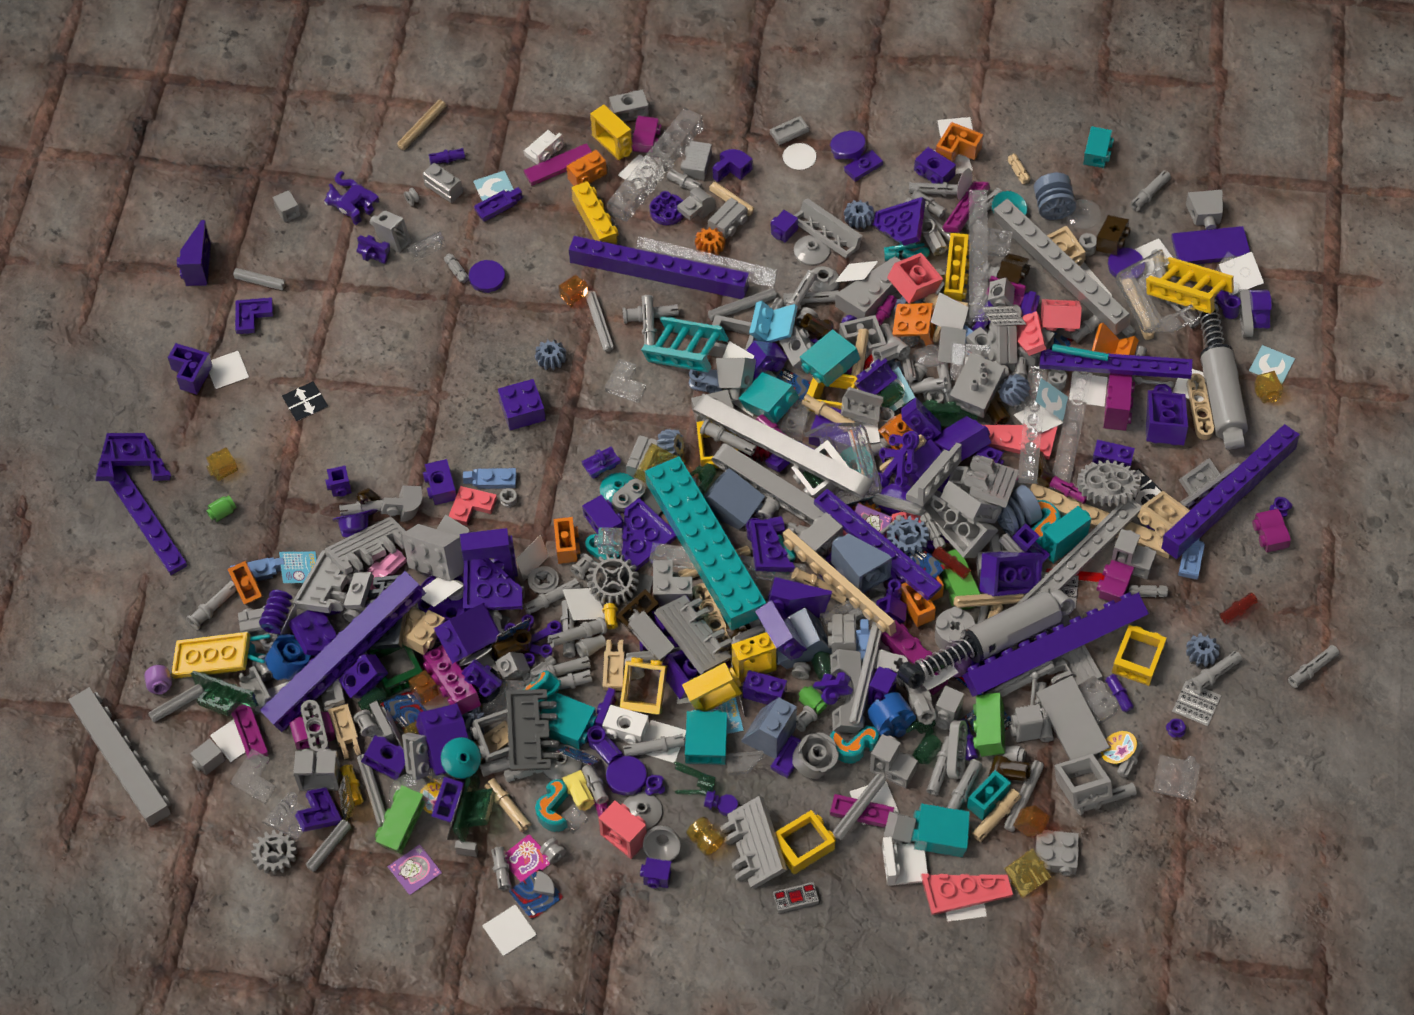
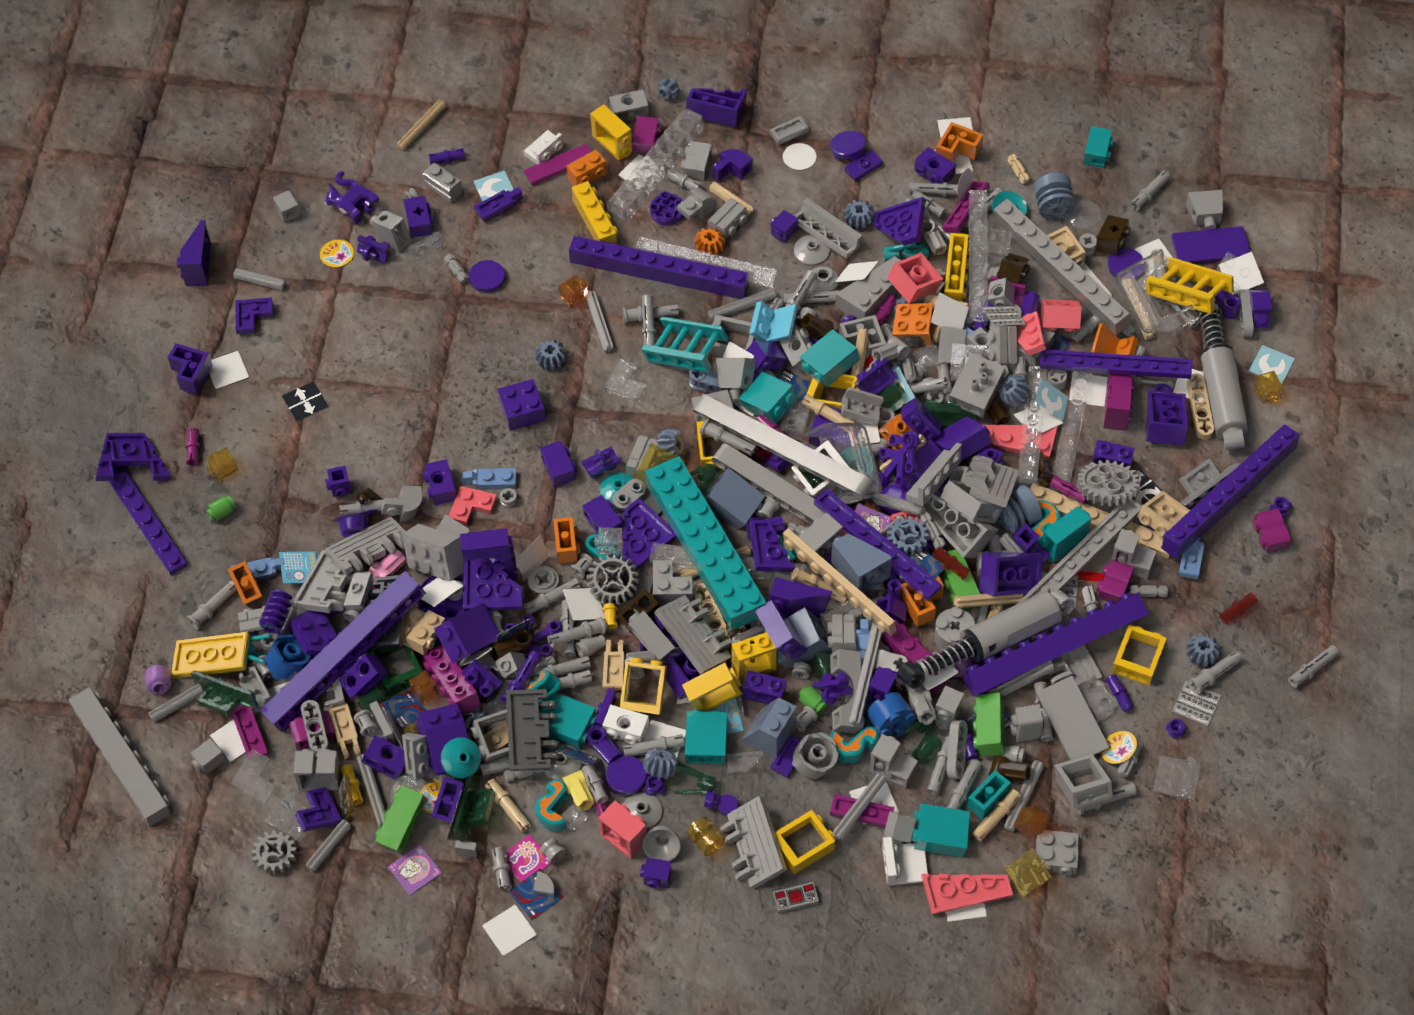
light grey hinge [1030,672,1039,706] -> none
teal bar [1052,344,1109,361] -> none
none -> magenta pin [185,428,200,466]
none -> sticker [320,240,354,267]
none -> dark purple brick [403,196,434,238]
none -> dark purple pin [500,651,542,705]
none -> dark purple brick [540,440,577,487]
none -> sand blue gear [643,748,678,779]
none -> sand blue gear [658,78,679,100]
none -> dark purple wedge [686,88,747,127]
none -> light grey axle [1082,586,1099,612]

